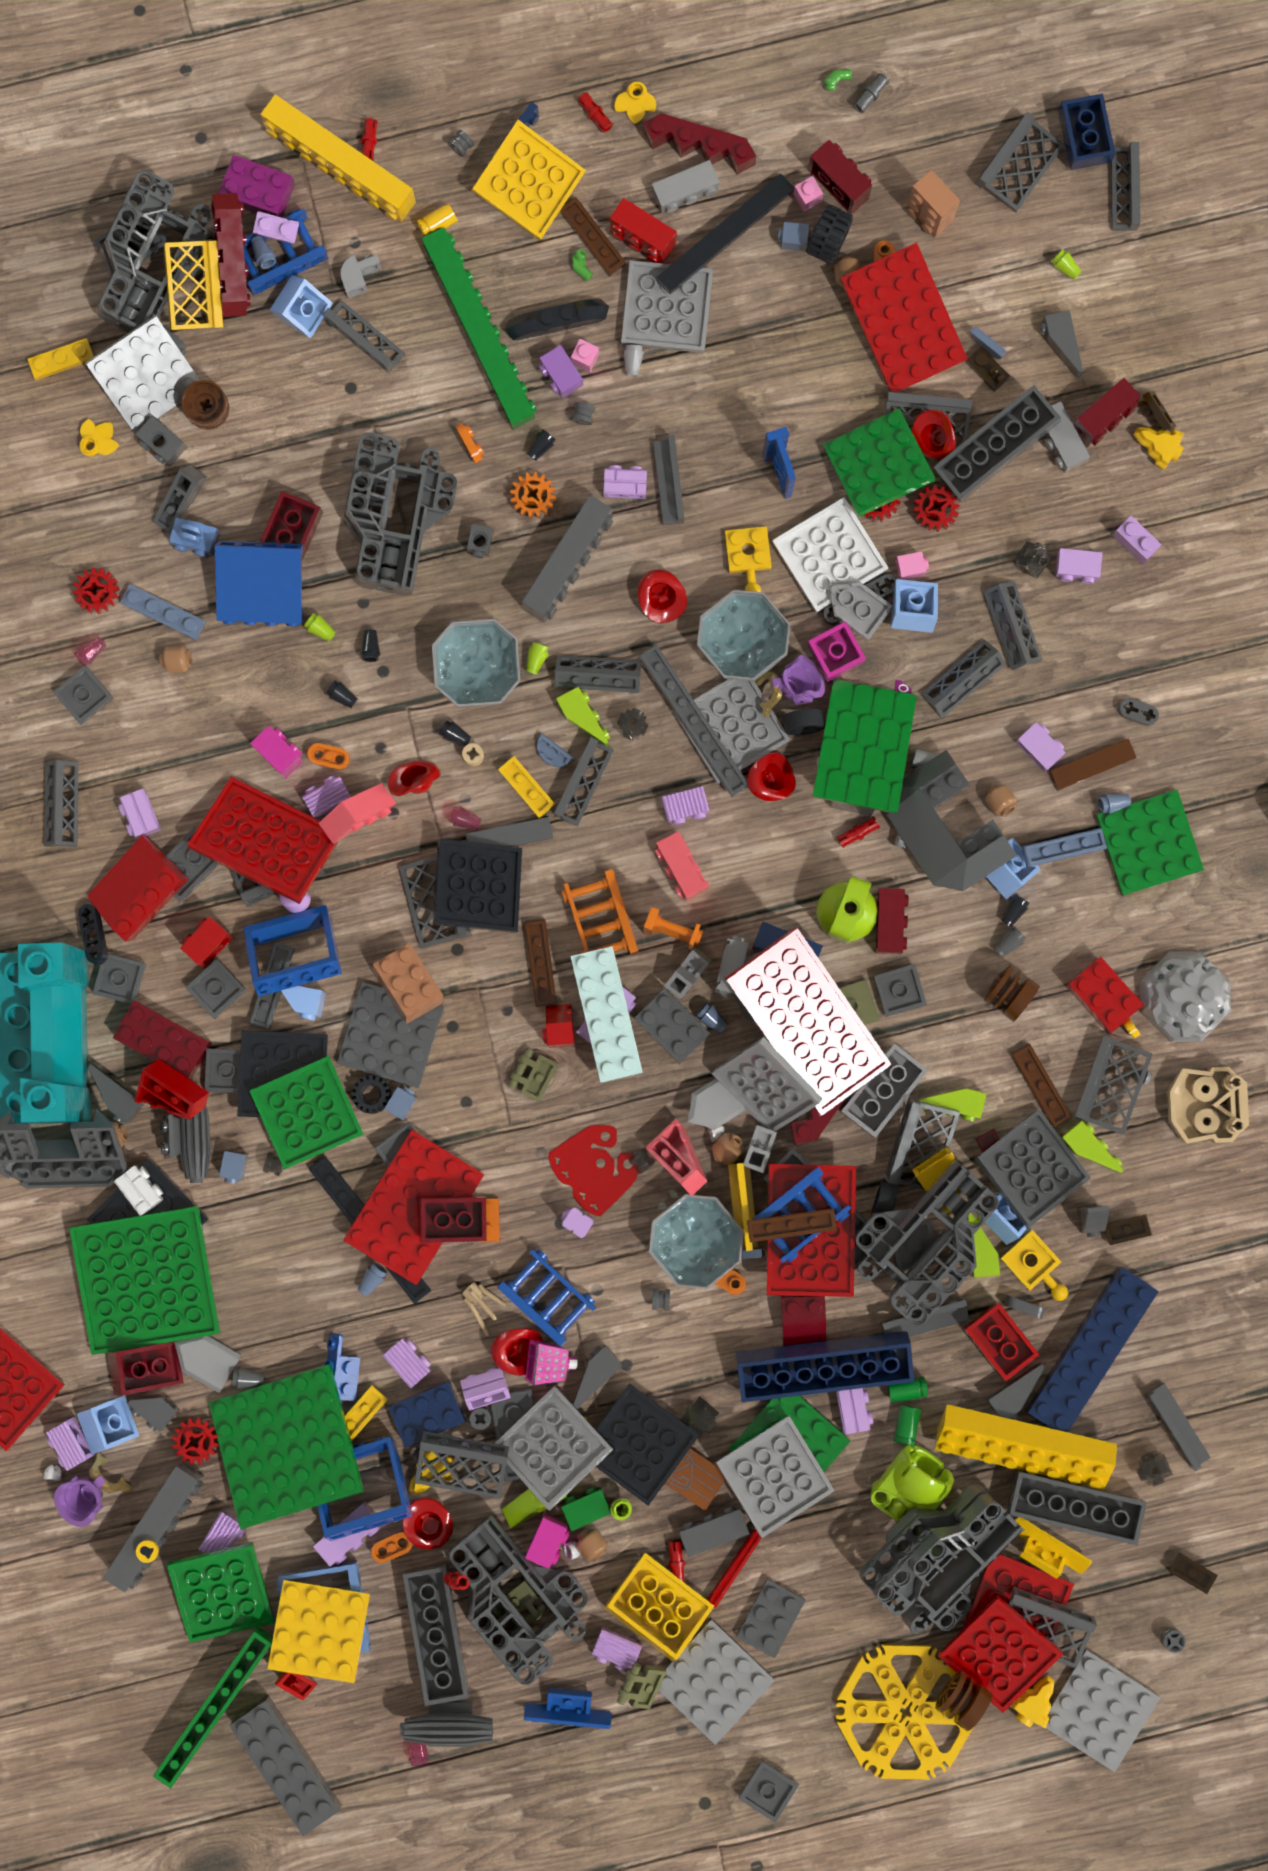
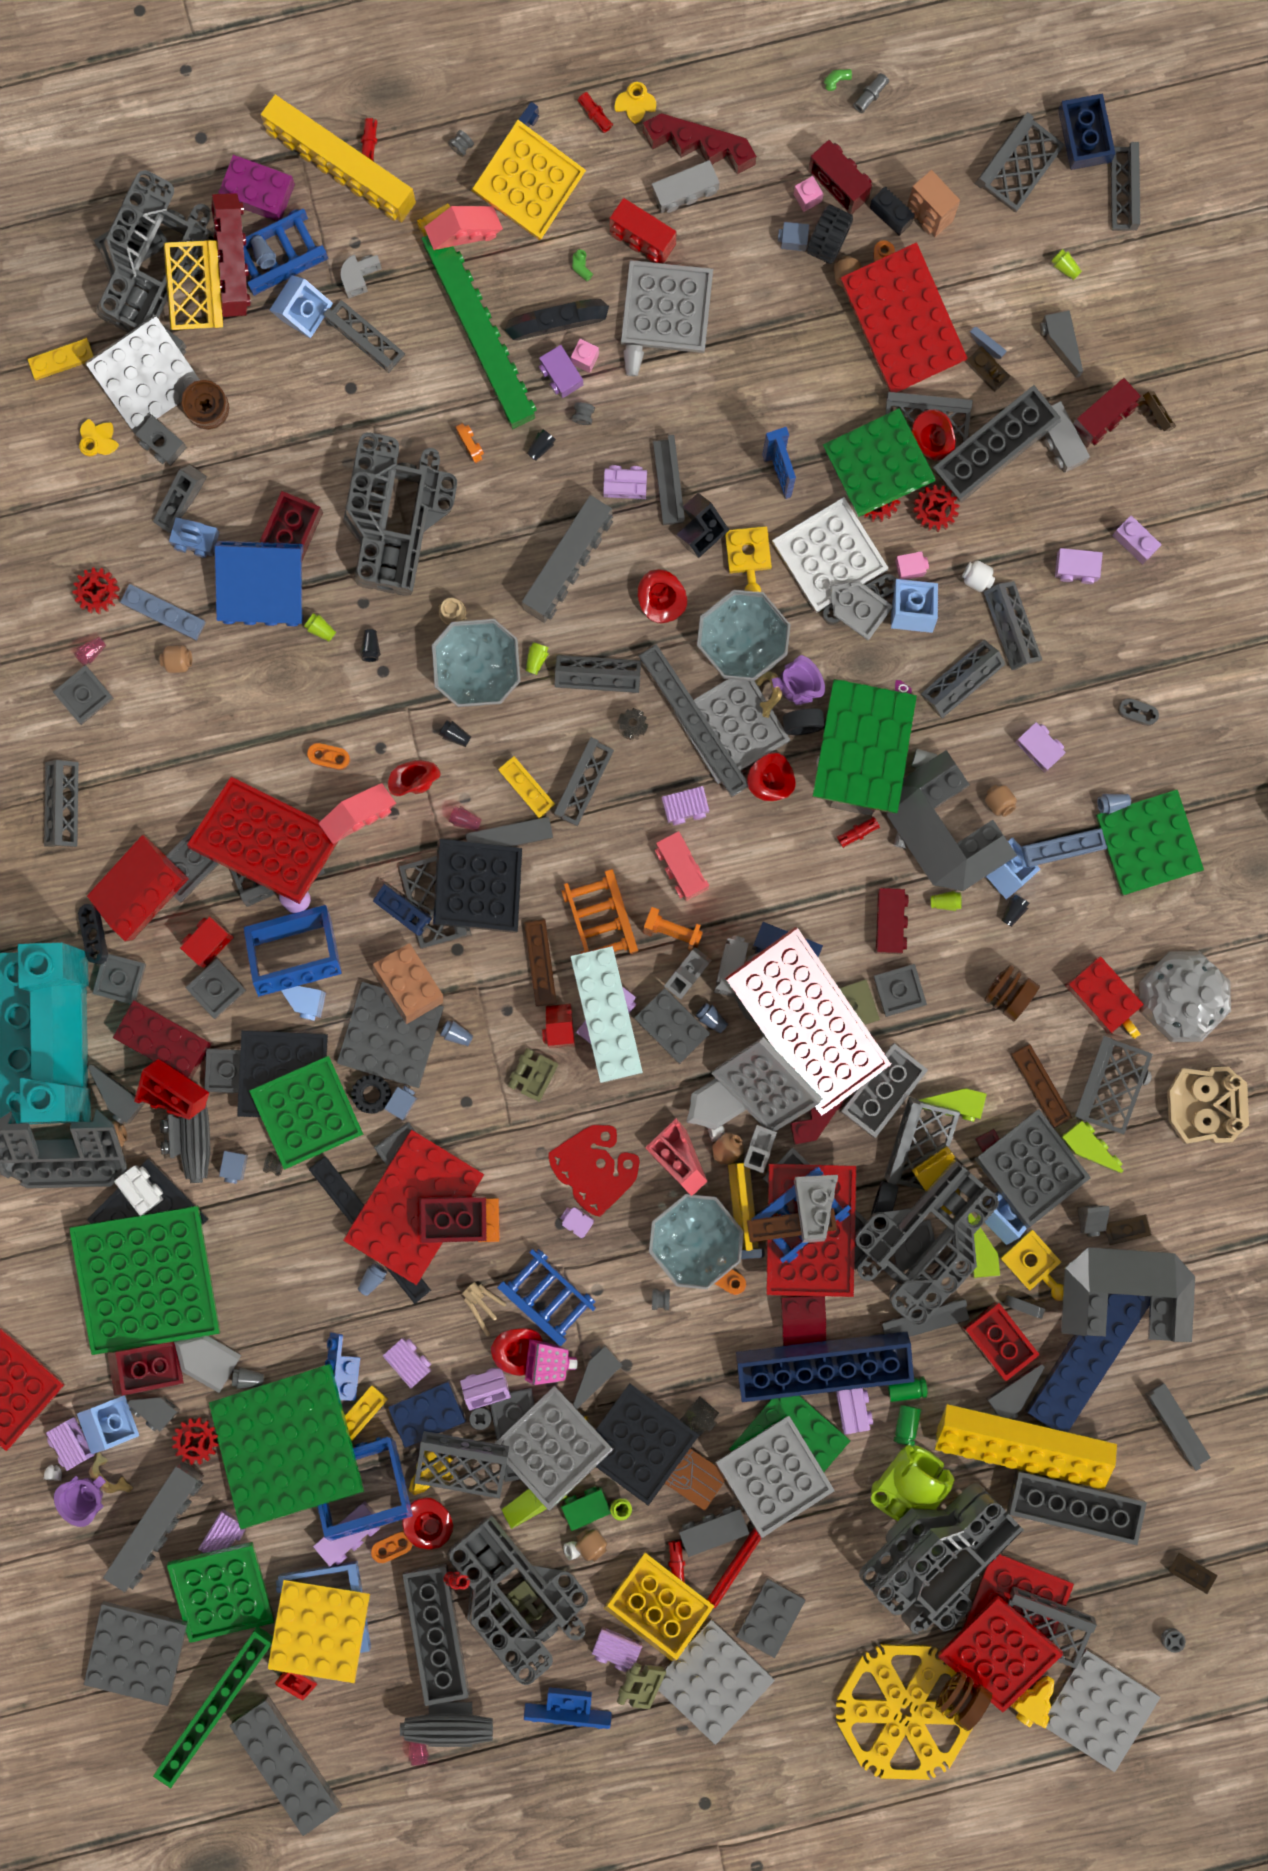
lavender brick [118,789,161,839] -> none
yellow tile [136,1540,159,1563] -> none
dark grey tile [249,942,295,1030] -> none
dark pink brick [250,725,304,779] -> none
lavender brick [253,211,299,244] -> none
lavender brick [302,775,351,820] -> none
black cone [325,680,358,708] -> none
tan wheel [462,743,484,766] -> none
dark grey brick [467,524,494,558] -> none
orange gear [510,472,556,519] -> none
dark pink brick [525,1512,570,1569] -> none
sand blue tile [537,733,575,767] -> none
lime slope [556,687,610,746] -> none
reddish brown tile [560,197,626,277] -> none
clear smoke wheel [628,1147,655,1174] -> none
black tile [656,173,794,295] -> none
dark grey plate [738,1760,799,1823] -> none
dark pink brick [807,622,866,682] -> none
lime piece [816,875,878,943] -> none
dark grey cone [994,926,1026,957] -> none
clear smoke brick [1013,541,1052,578] -> none
yellow bracket [1014,1517,1092,1579] -> none
reddish brown tile [1050,738,1137,791] -> none
yellow rock [1133,427,1184,470] -> none
clear smoke brick [1136,1452,1173,1486] -> none
none -> dark grey plate [84,1601,188,1706]
none -> dark blue plate [373,884,432,936]
none -> coral wedge [424,206,503,250]
none -> tan piece [438,598,467,626]
none -> sand blue cone [440,1020,473,1047]
none -> black brick [676,493,729,558]
none -> light grey wing [794,1175,838,1243]
none -> black brick [869,187,915,236]
none -> lime cone [931,890,962,911]
none -> white head [962,560,995,592]
none -> dark grey slope [1061,1247,1195,1342]

